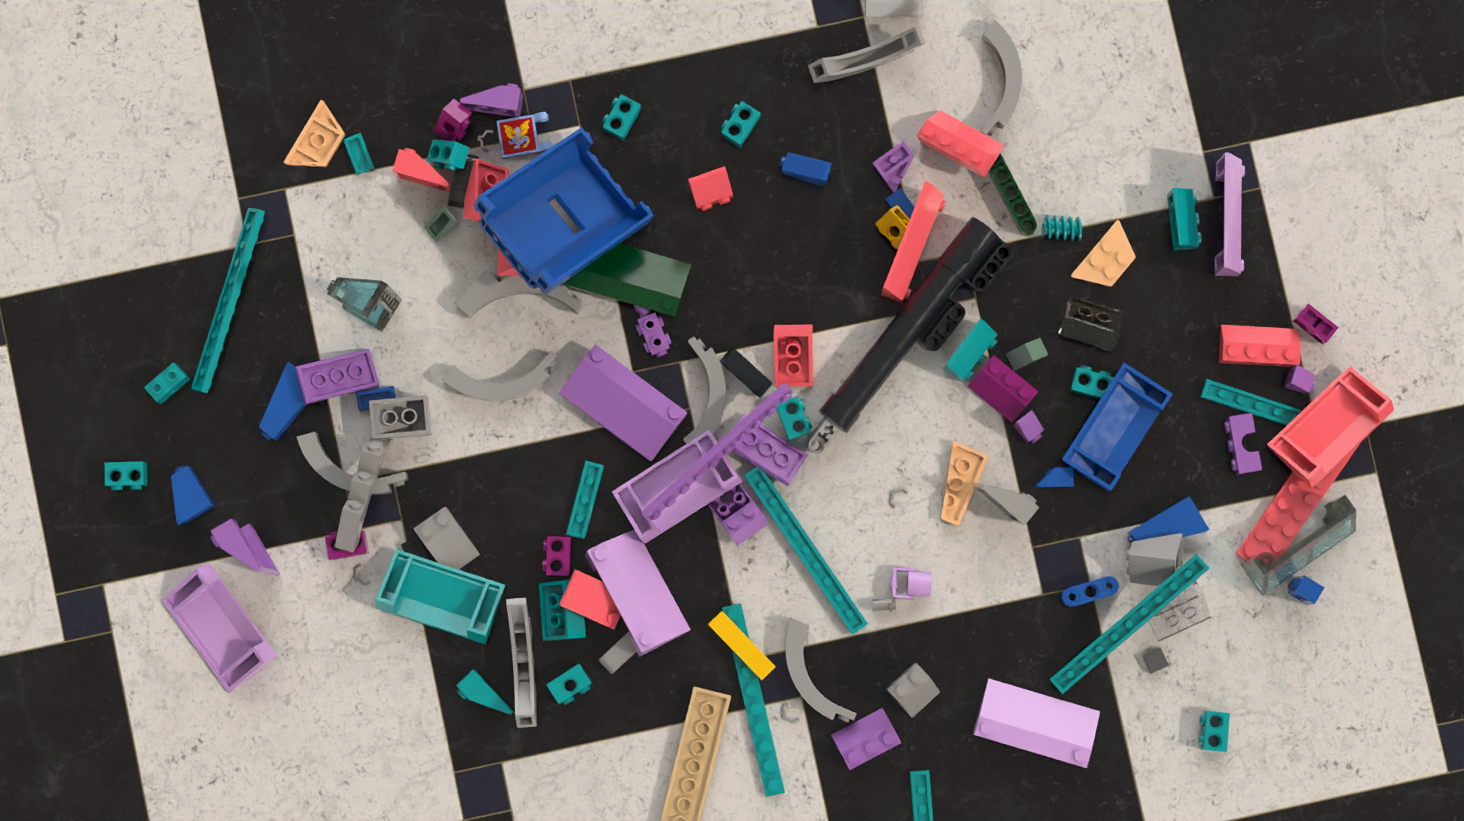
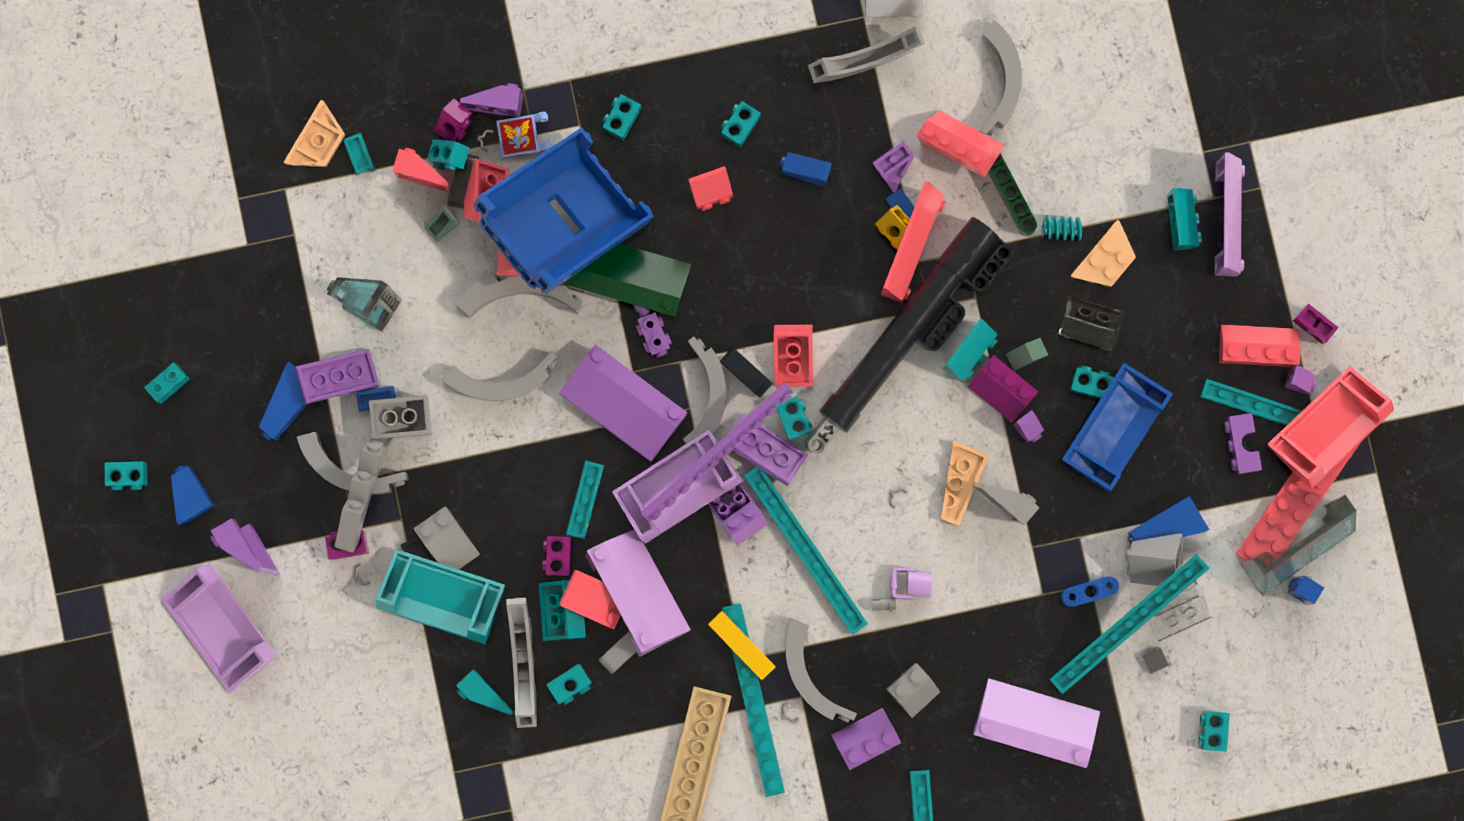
teal plate [191,208,265,394] -> none
blue slope [1035,467,1074,488] -> none

